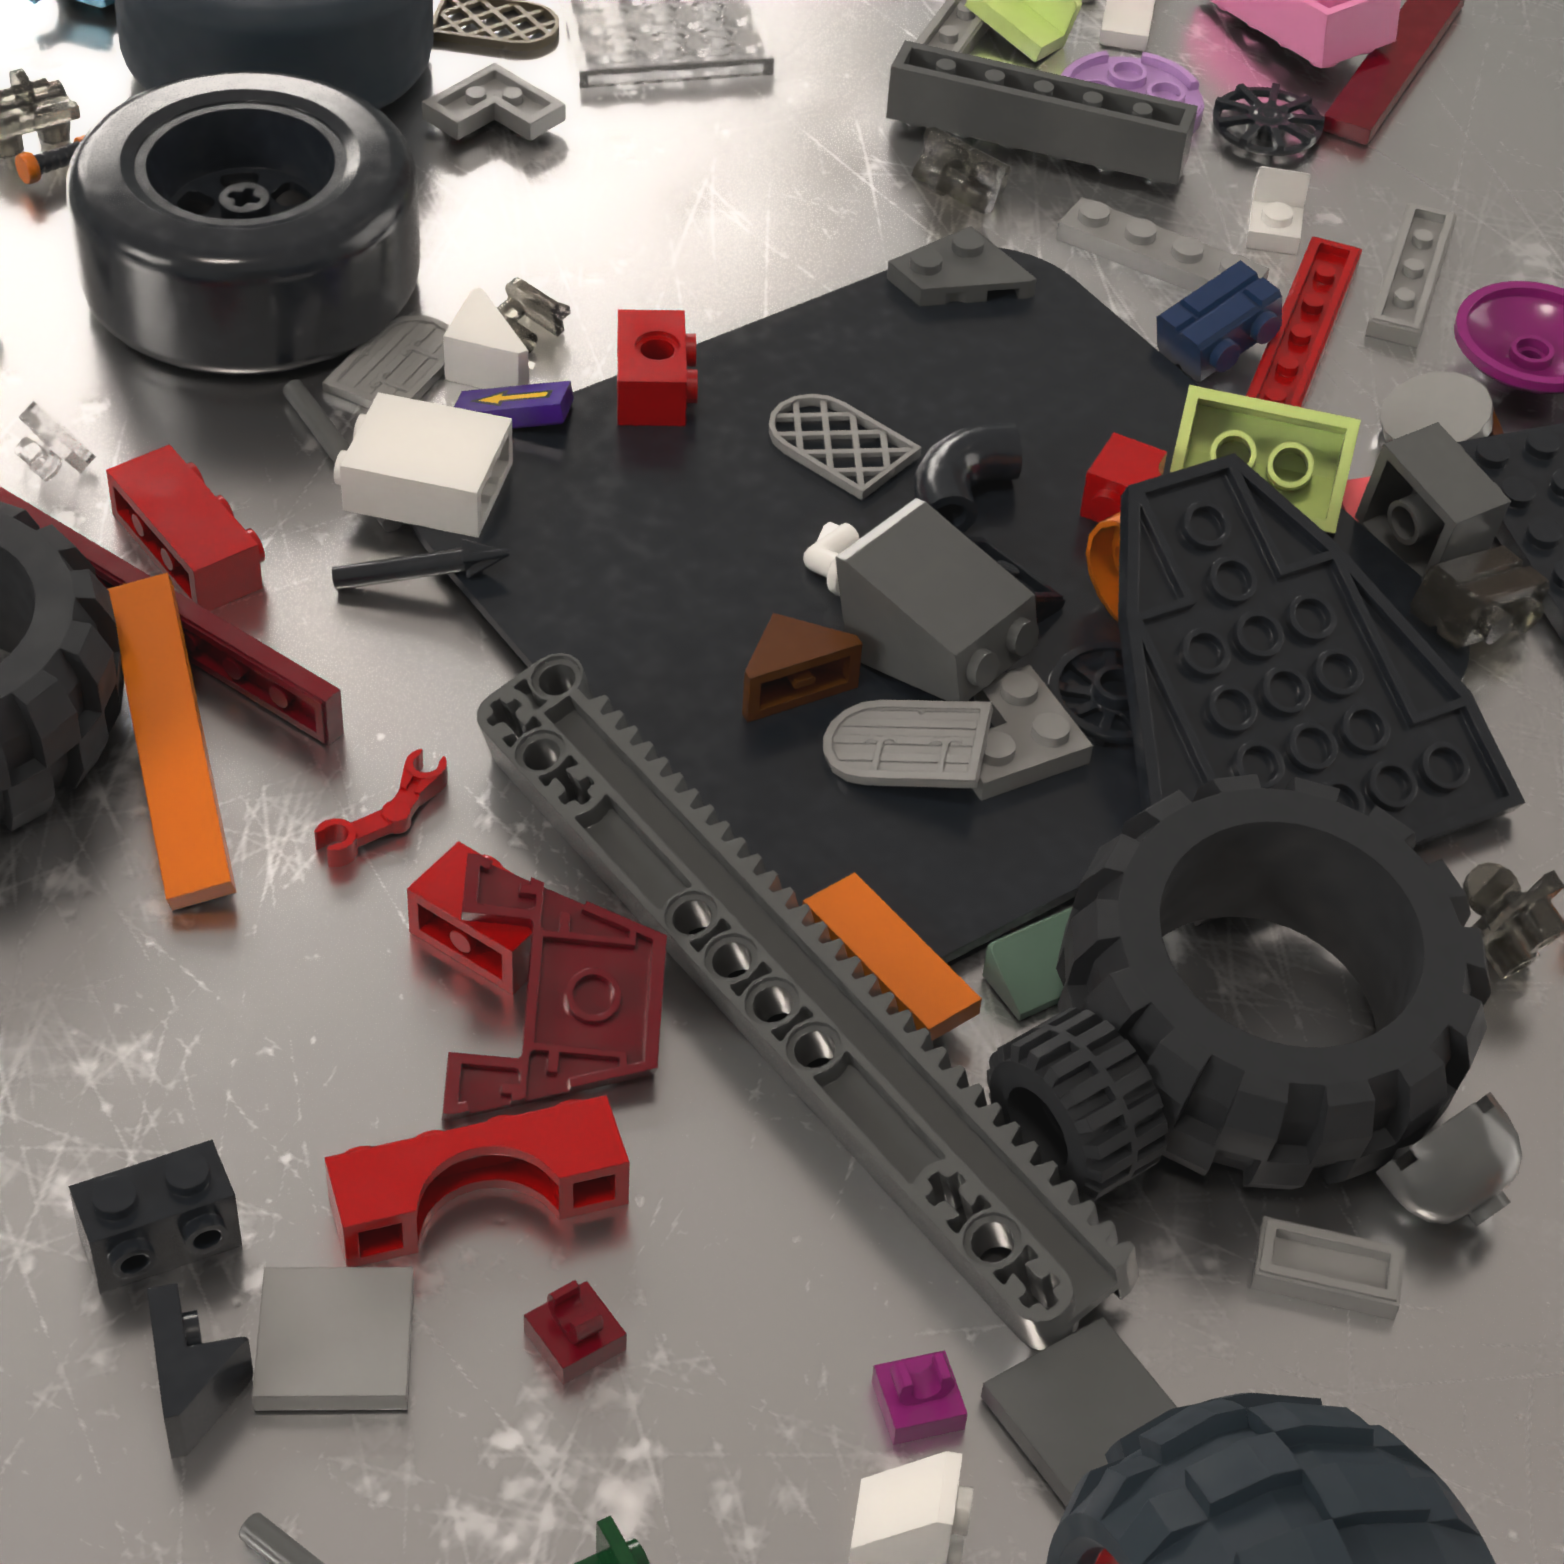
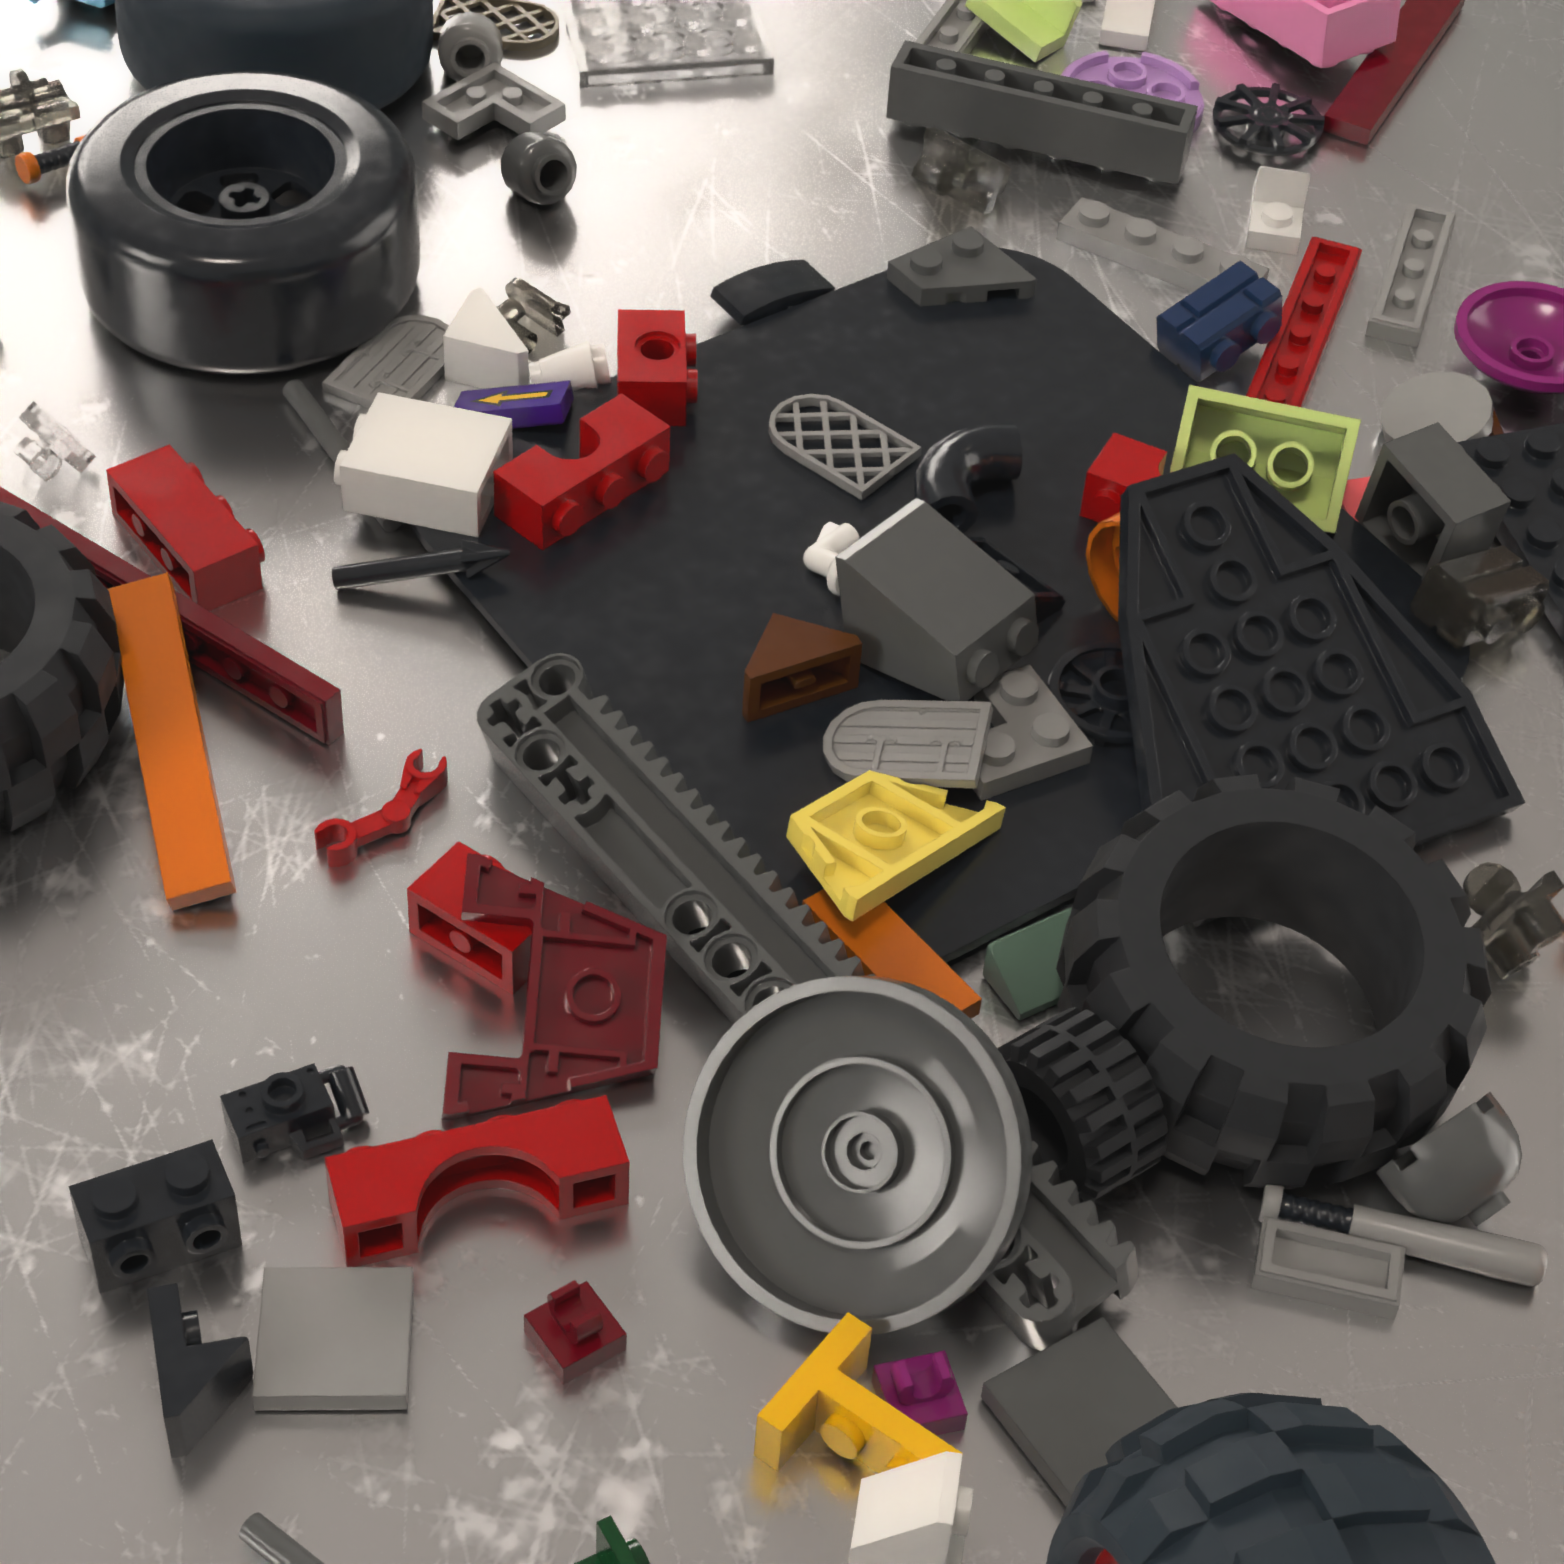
none -> black piece [220,1063,370,1163]
none -> light grey head [438,12,503,82]
none -> red arch [493,393,670,551]
none -> dark grey head [501,131,577,205]
none -> white cone [529,340,611,392]
none -> dark grey container [683,976,1032,1334]
none -> black slope [710,260,835,325]
none -> yellow bracket [754,1312,963,1473]
none -> light yellow wing [786,770,1006,921]
none -> light grey piece [1258,1184,1548,1287]

